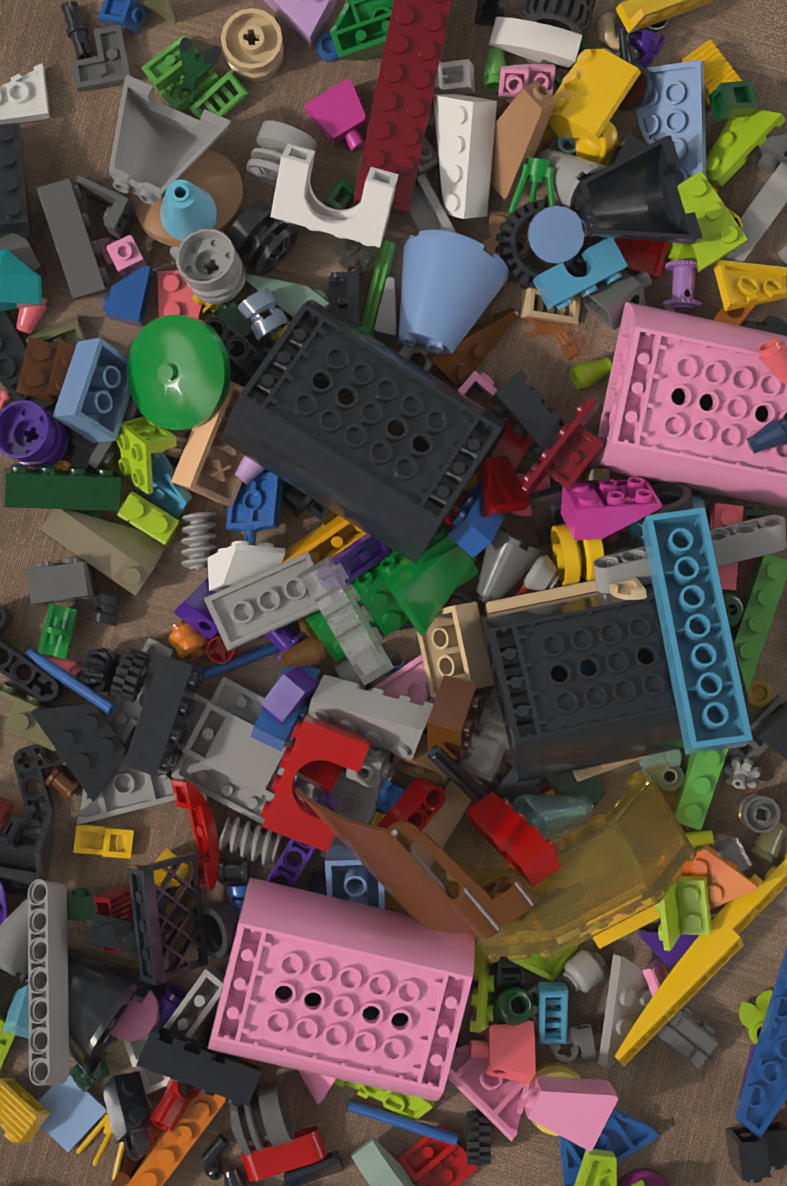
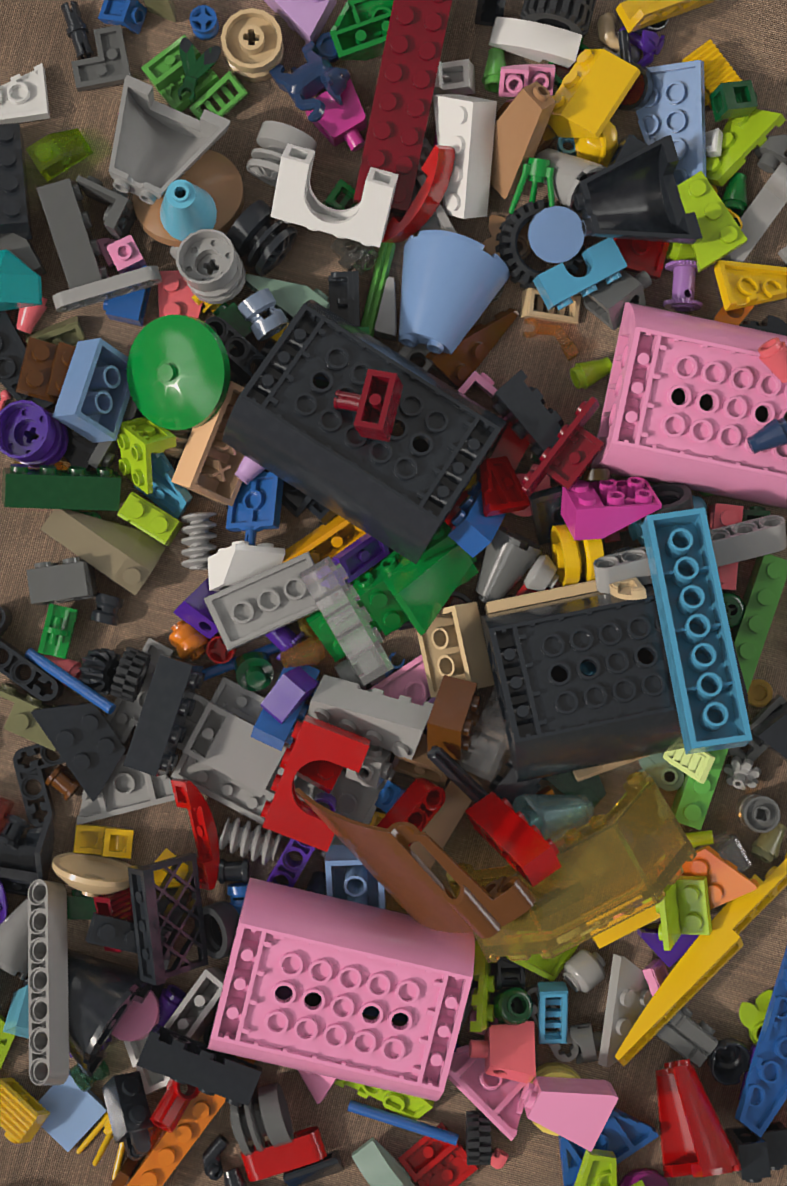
none -> clear neon green slope [26,128,93,182]
none -> light grey beam [52,266,162,312]
none -> tan dish [52,852,132,897]
none -> blue wheel [189,5,219,41]
none -> dark green piece [234,651,274,691]
none -> dark blue animal [269,41,351,122]
none -> dark red brick [334,369,403,442]
none -> red slope [382,145,455,243]
none -> coral hand [490,1148,509,1169]
none -> red cone [655,1059,741,1177]
none -> yellowish green slope [663,748,715,784]
none -> white tile [705,128,723,157]
none -> black hair [707,1037,750,1085]
none -> green cone [721,173,748,216]

